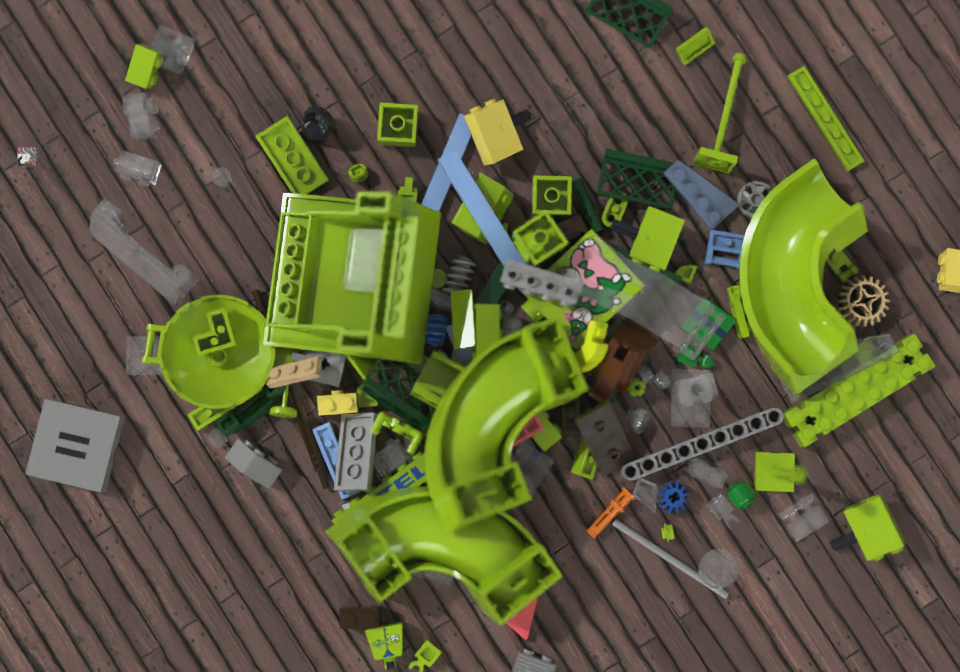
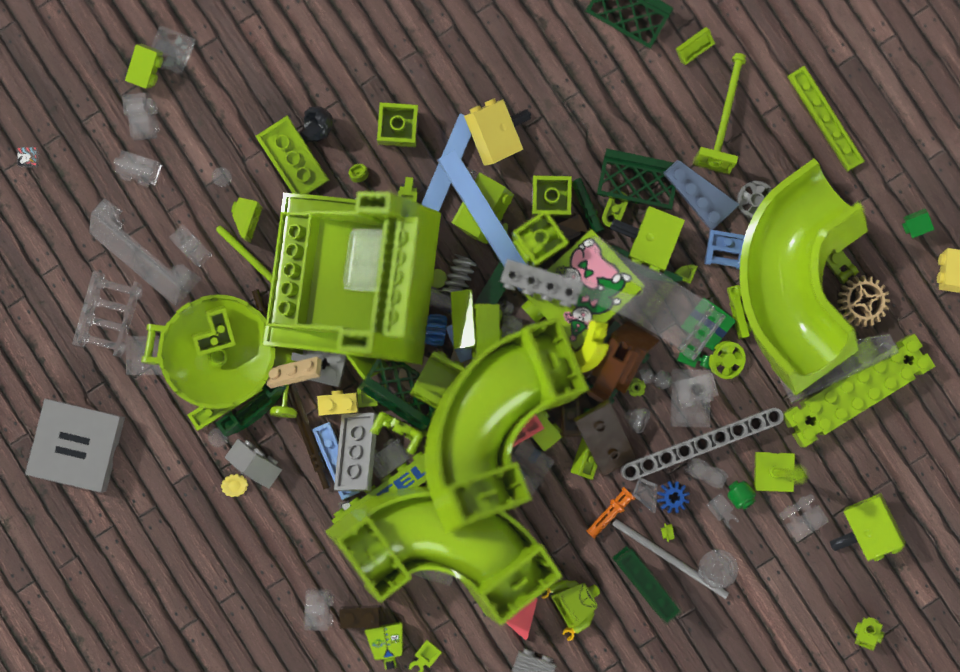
none -> clear fence [72,270,143,357]
none -> clear brick [169,224,213,267]
none -> lime piece [216,226,272,285]
none -> light yellow piece [221,474,248,497]
none -> lime slope [231,198,263,243]
none -> clear brick [304,588,334,631]
none -> lime torso [541,580,600,641]
none -> dark green fence [612,545,682,624]
none -> lime piece [709,341,746,379]
none -> lime brick [854,617,884,651]
none -> green brick [902,209,935,238]

